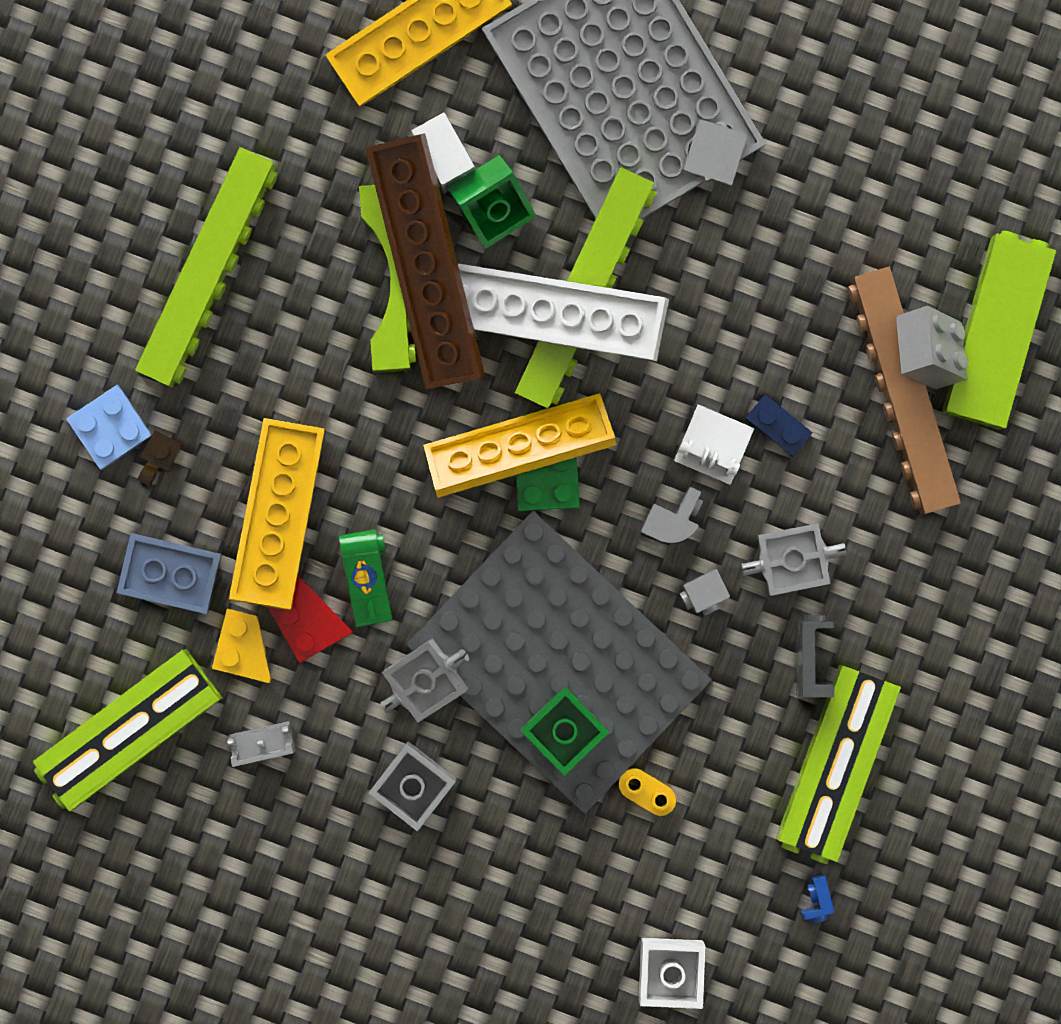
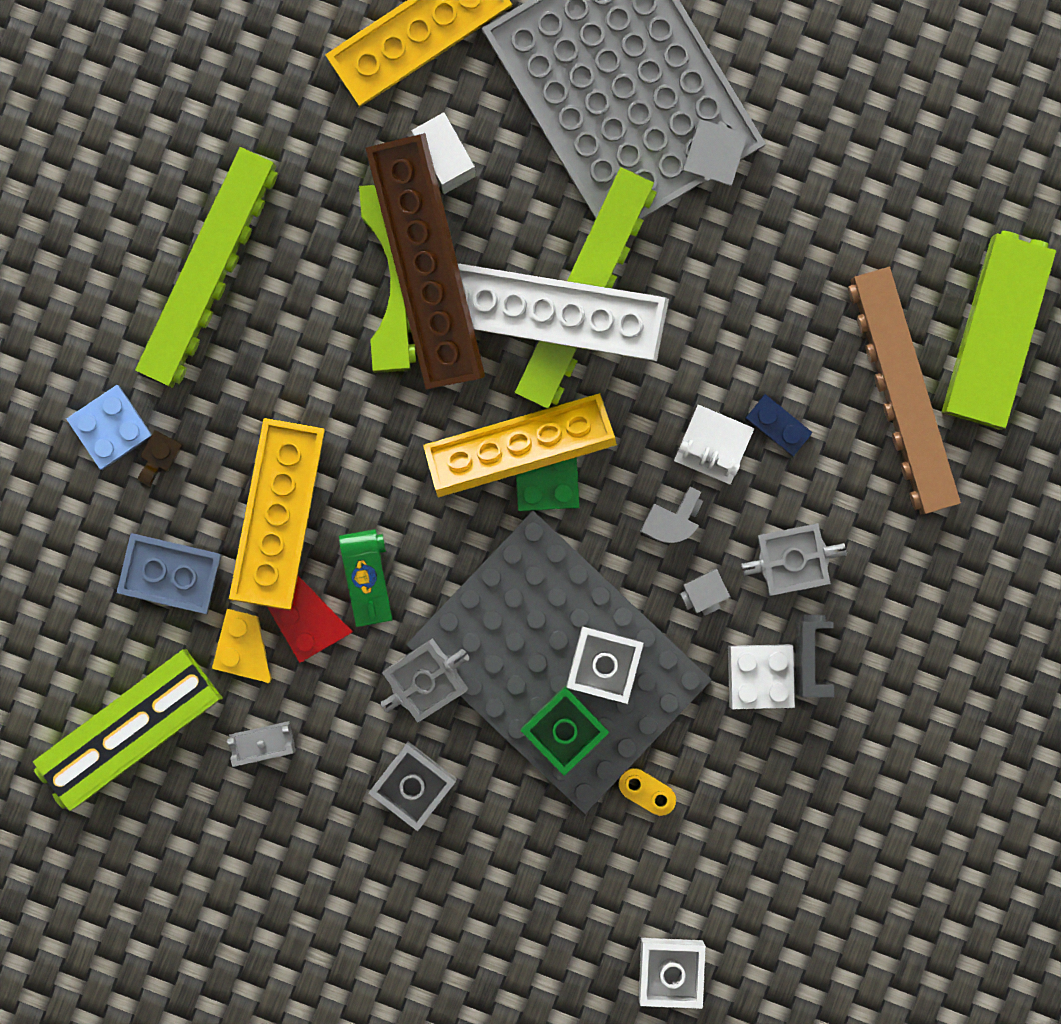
green brick [447,155,537,249] -> none
brick [776,665,901,864] -> none
blue bracket [800,873,834,923] -> none
light grey brick [896,306,968,389] -> none
none -> white brick [566,626,644,704]
none -> white brick [728,644,795,709]

